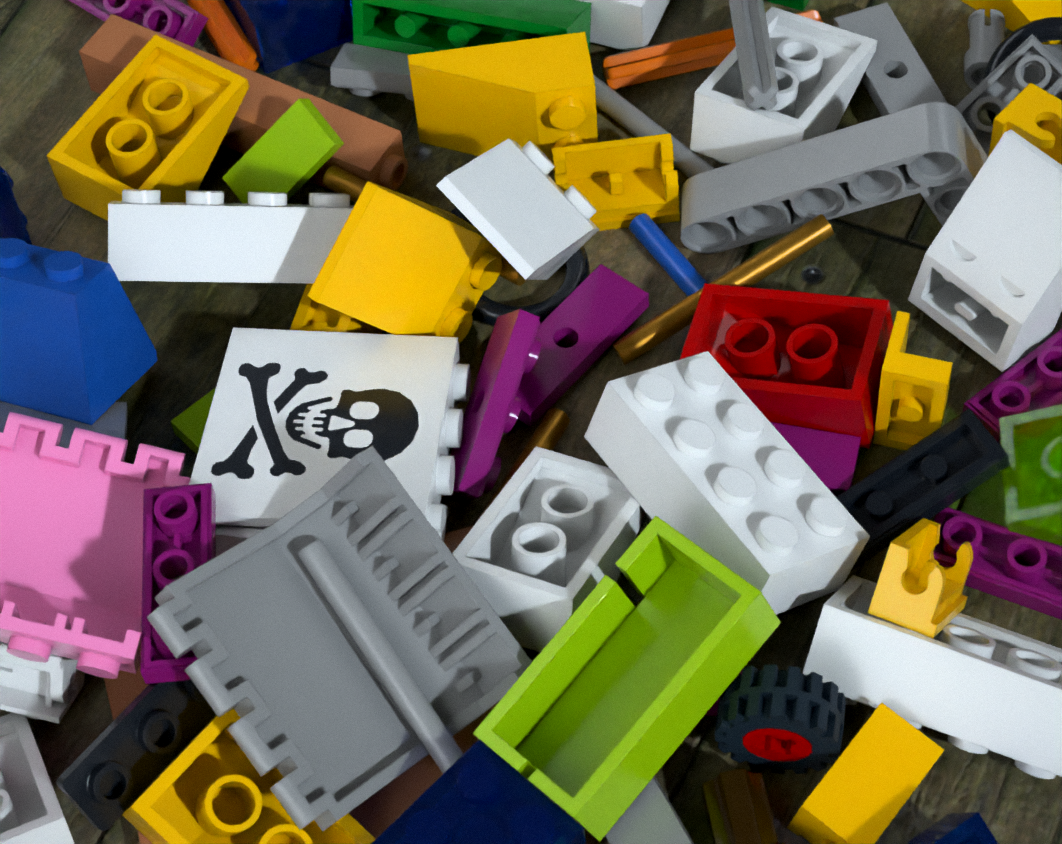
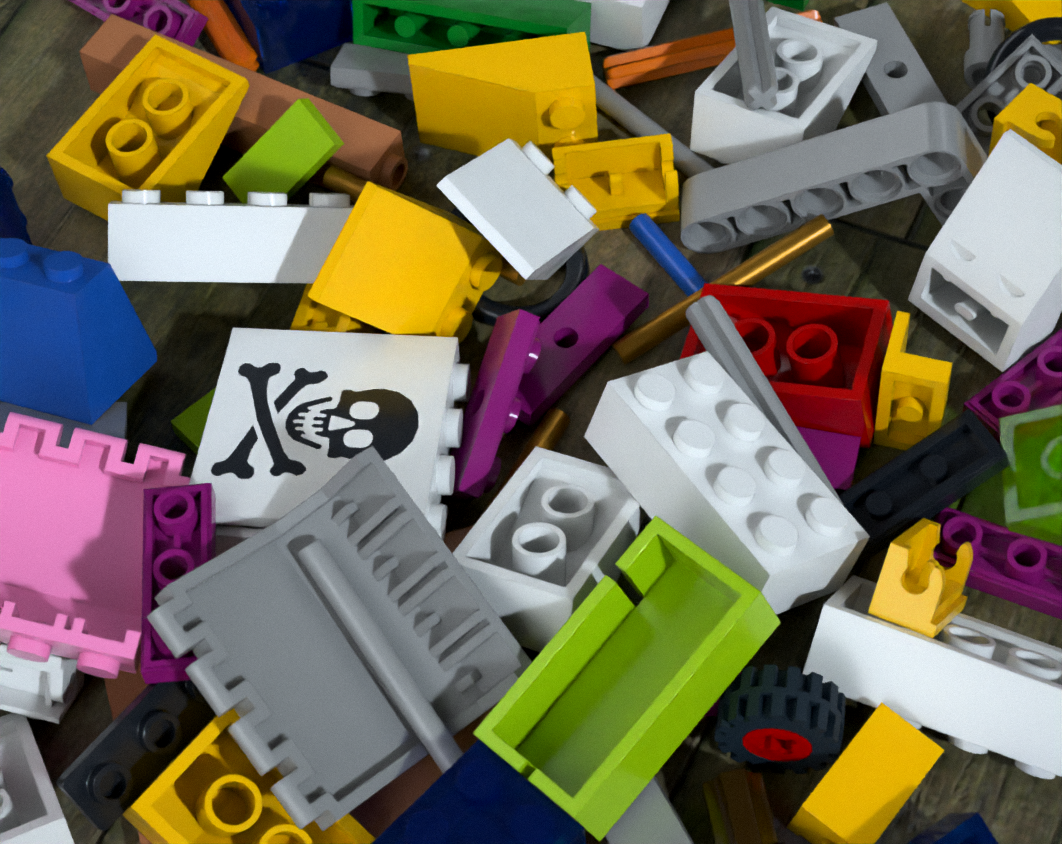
none -> light grey axle [686,295,843,505]

